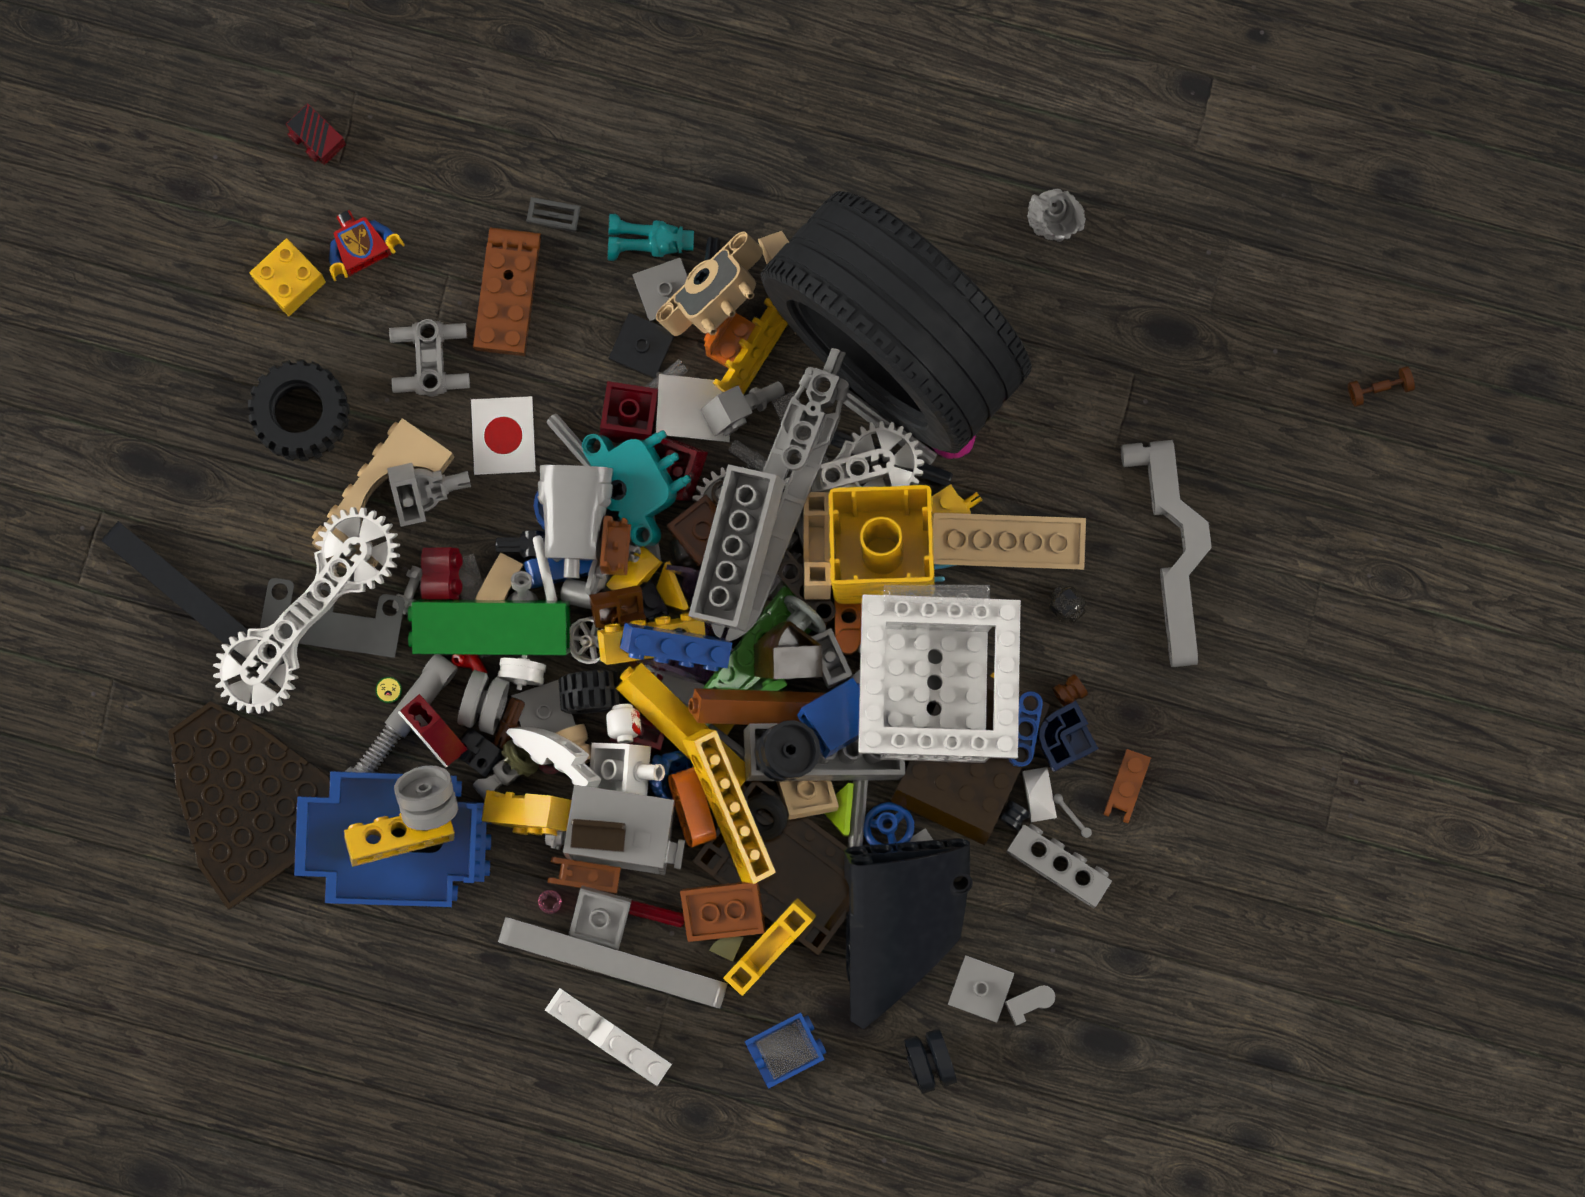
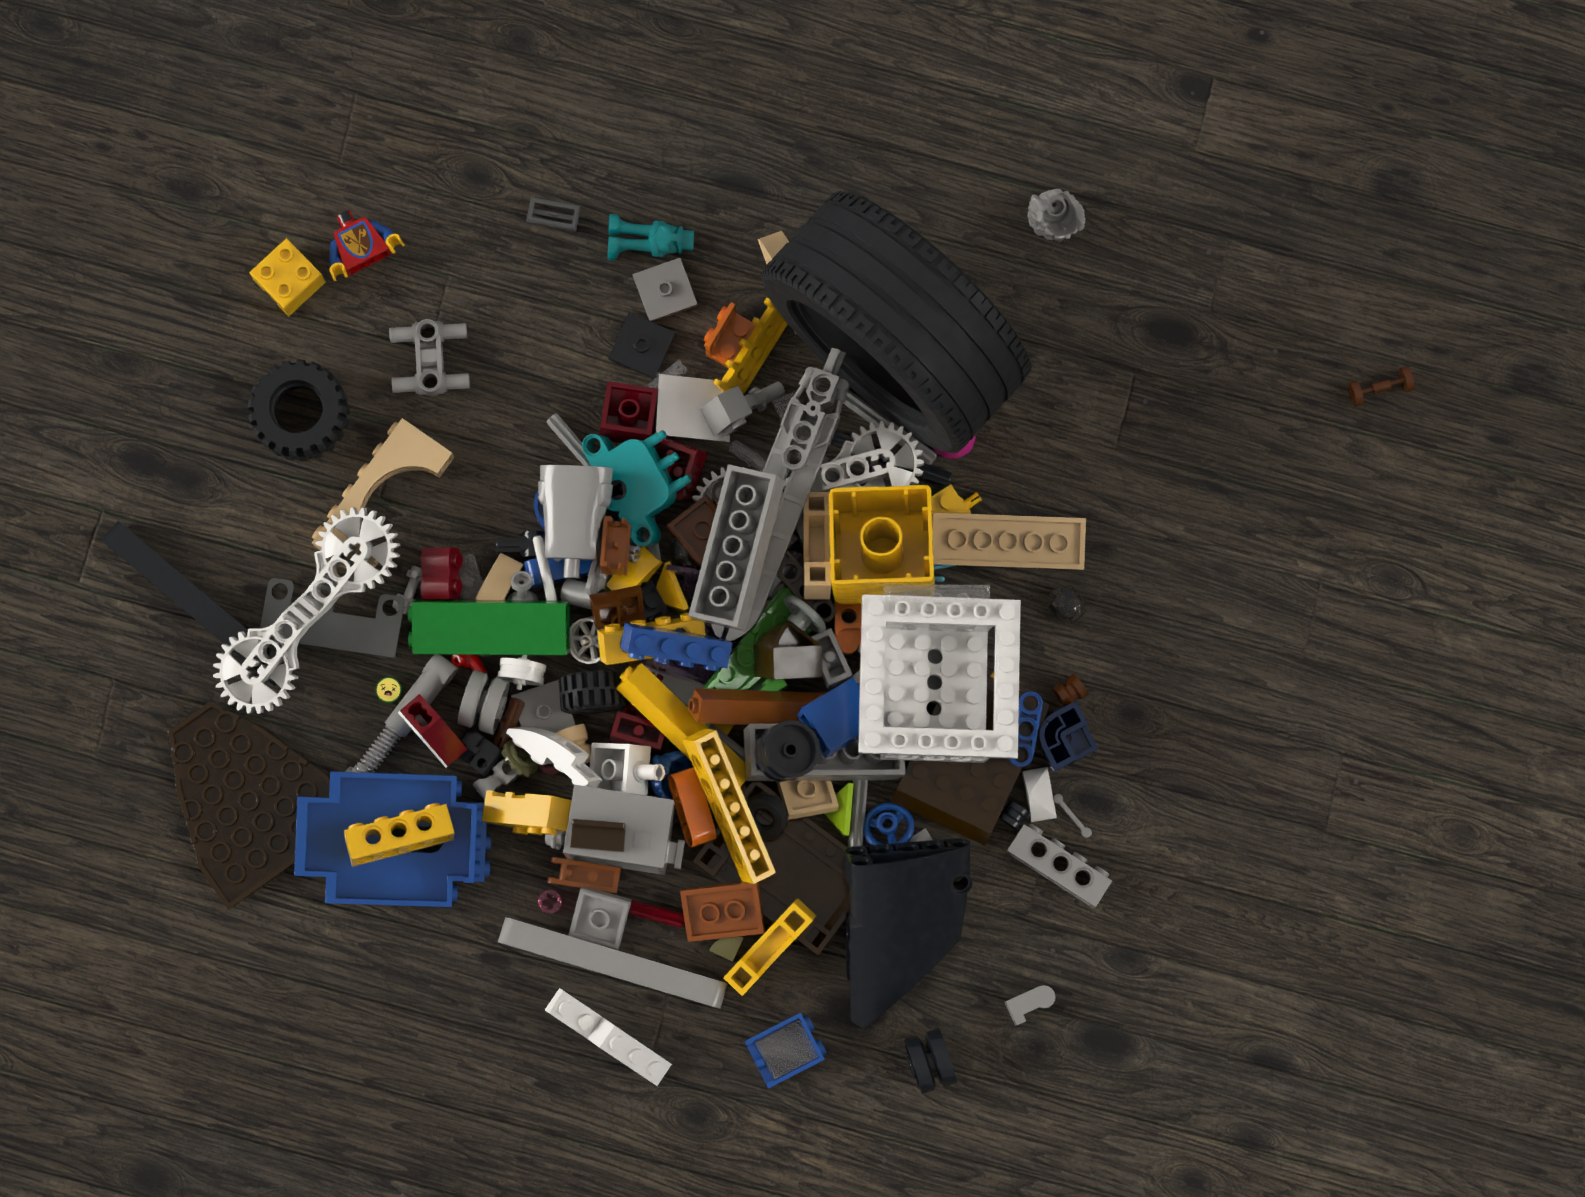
brick [286,103,346,165] -> none
light grey brick [387,463,471,527] -> none
light grey wheel [394,766,459,830] -> none
white sticker [471,396,536,475] -> none
dark orange hinge [473,227,541,357] -> none
white head [606,704,642,744] -> none
tan piece [656,232,763,336] -> none
light grey plate [947,955,1015,1023] -> none
dark orange hinge [1103,749,1151,824] -> none
light grey beam [1121,440,1212,667] -> none

